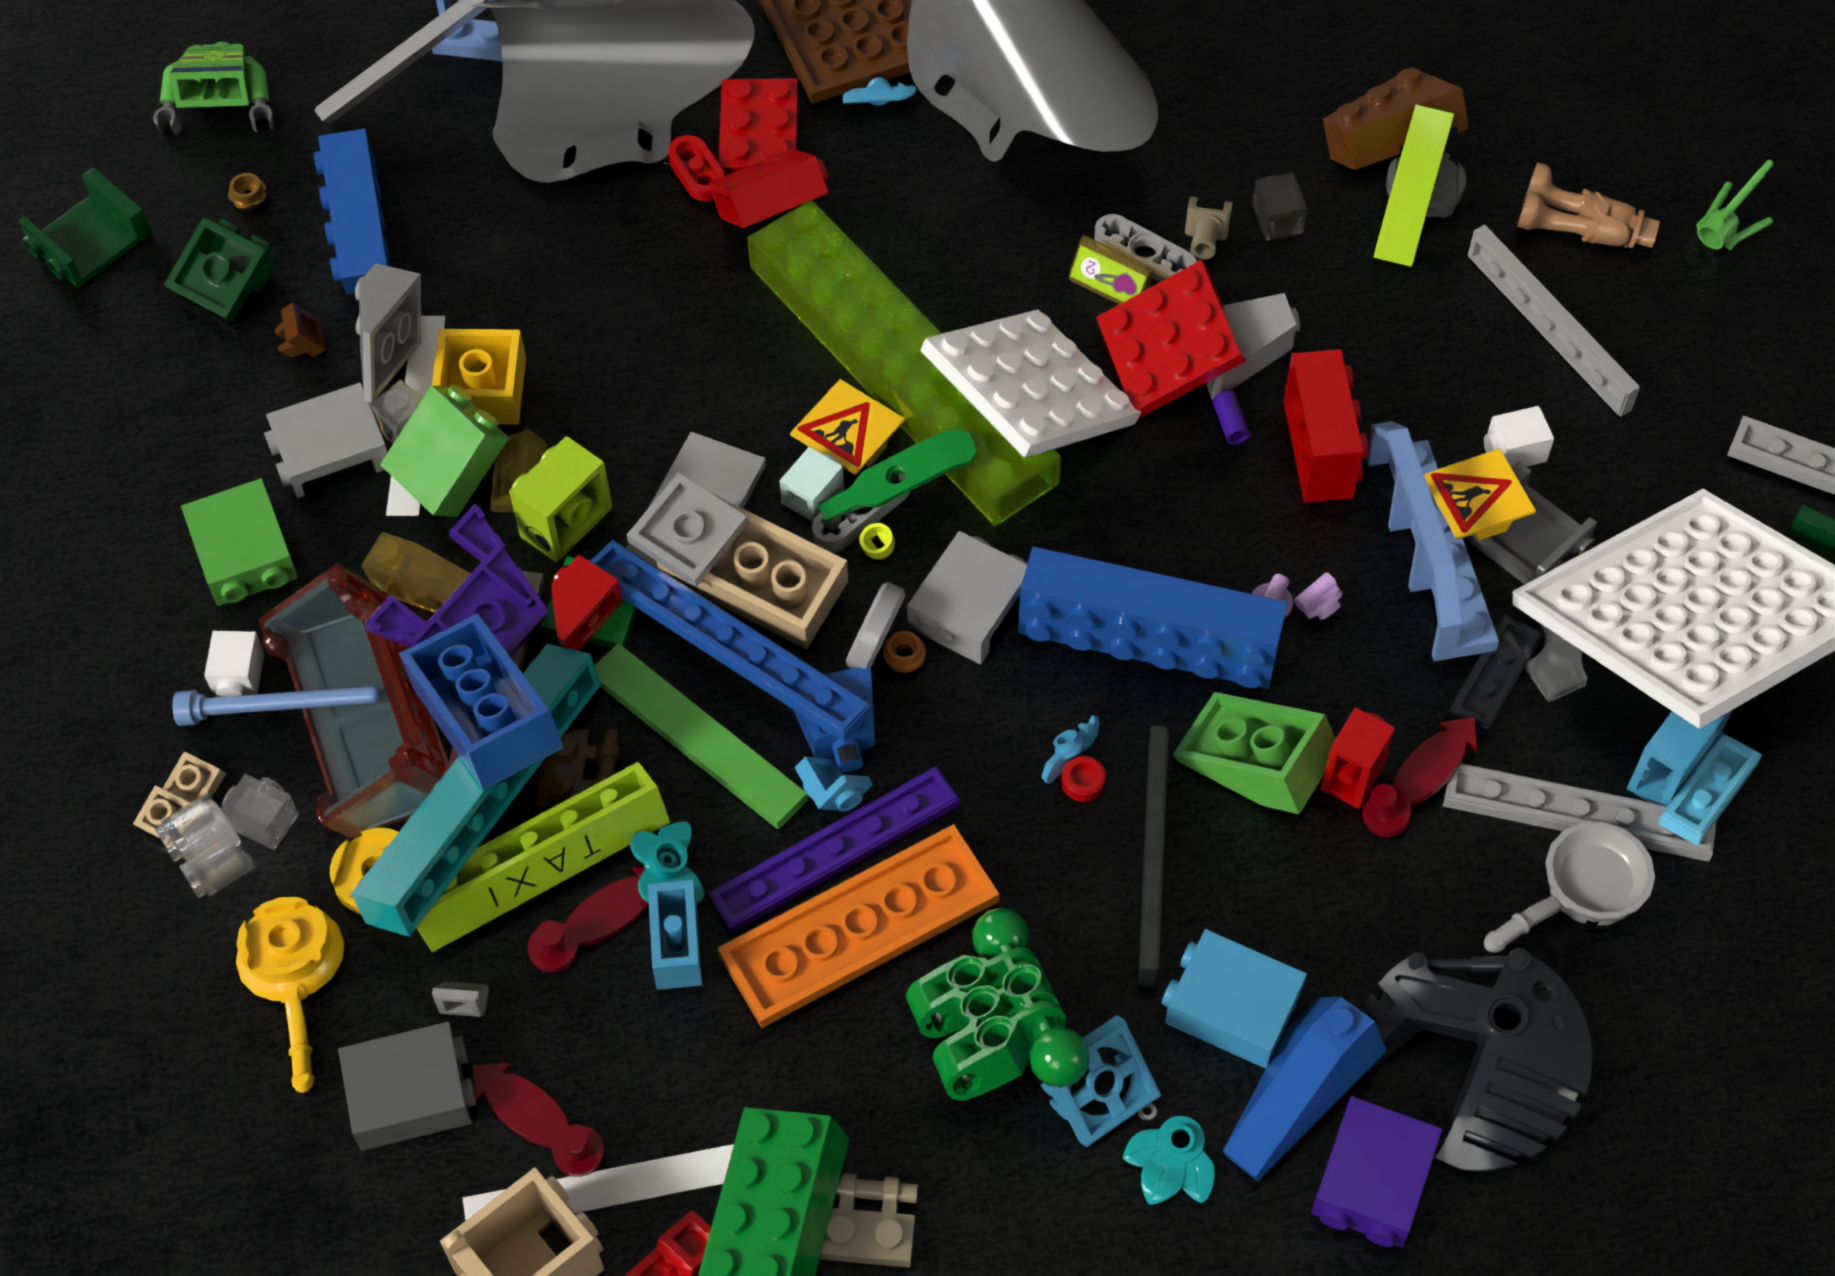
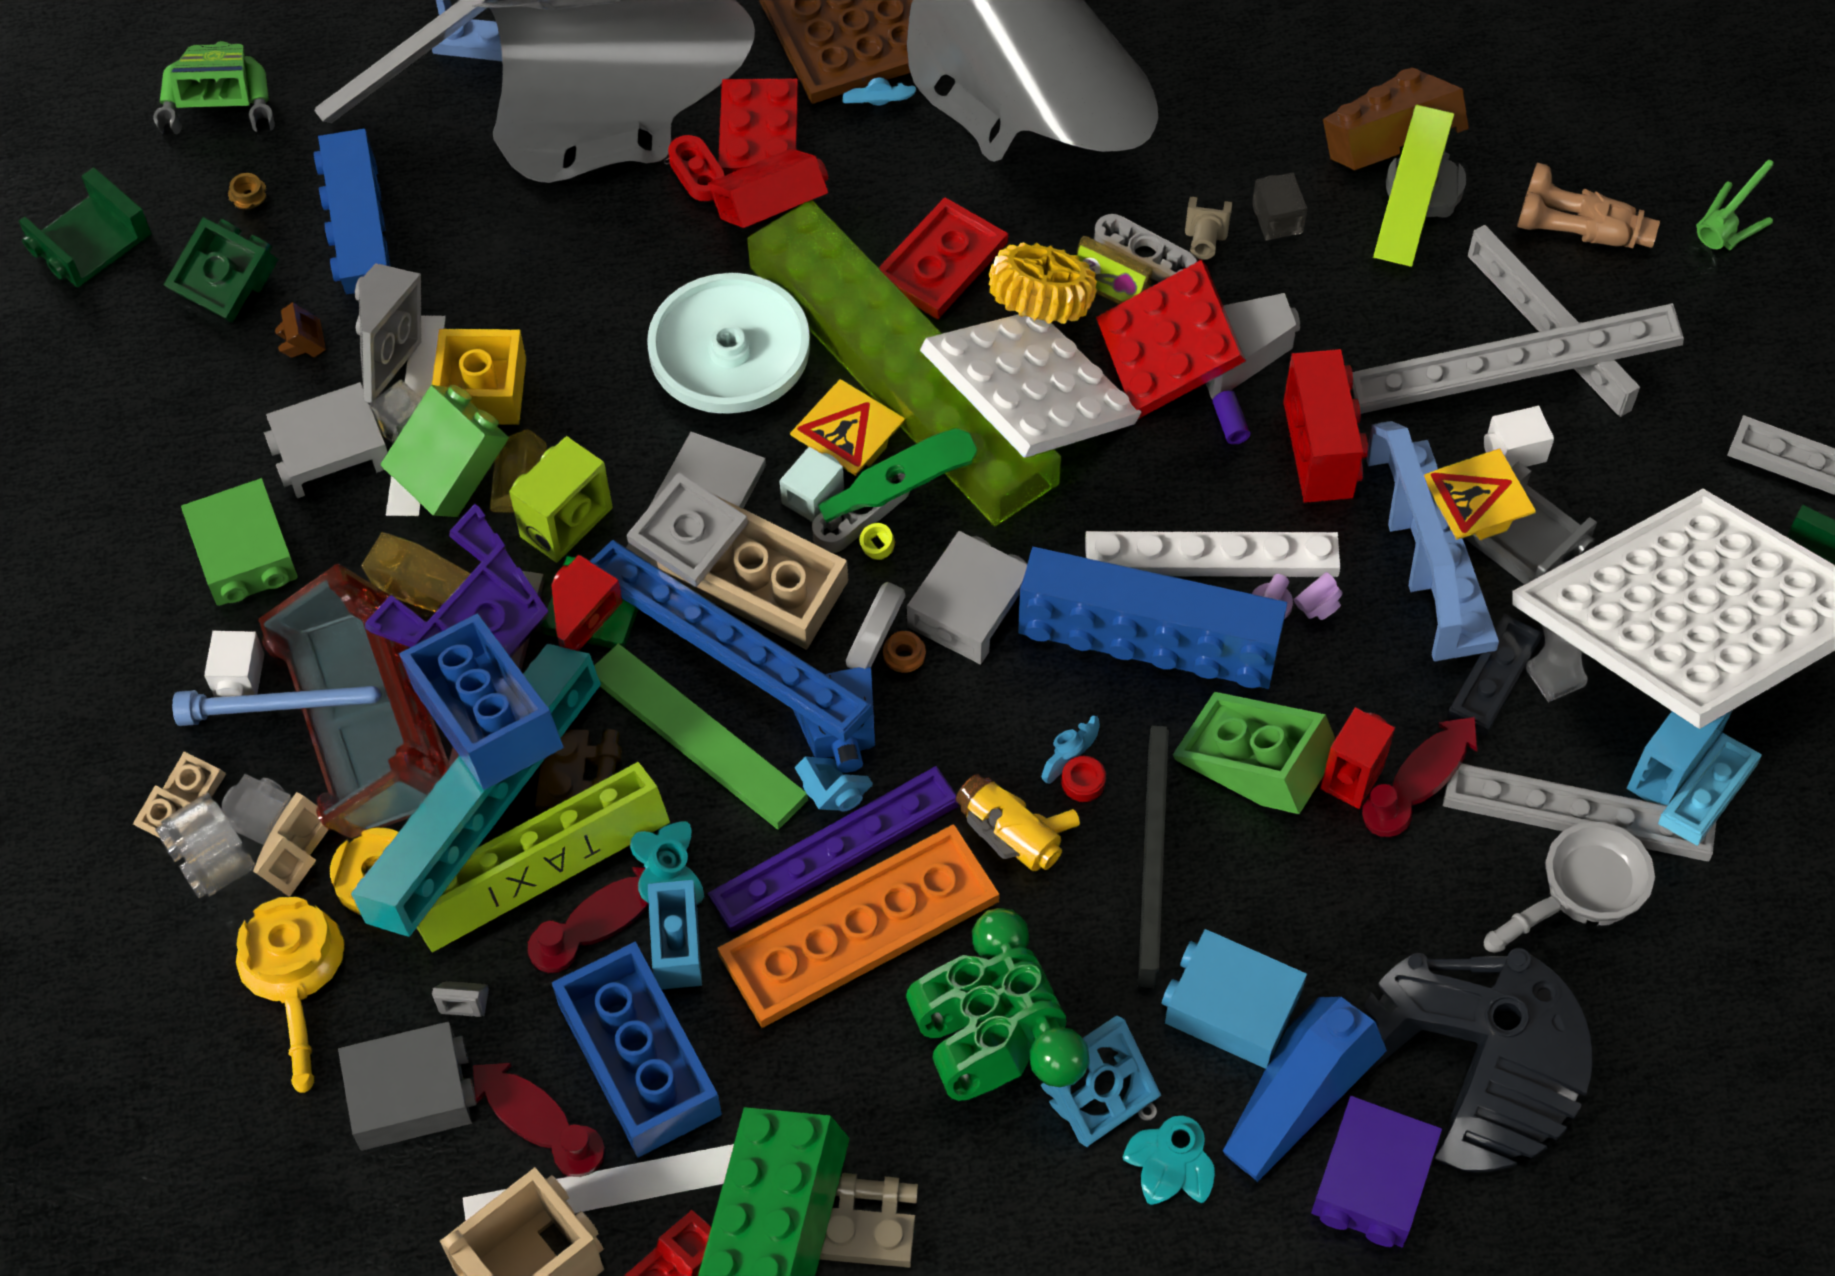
none -> tan slope [253,792,336,897]
none -> blue brick [552,941,722,1158]
none -> light aqua dish [647,273,810,414]
none -> red plate [874,197,1008,319]
none -> yellow piece [956,774,1080,871]
none -> yellow gear [989,243,1097,324]
none -> white plate [1085,531,1340,577]
none -> light grey tile [1352,303,1684,414]

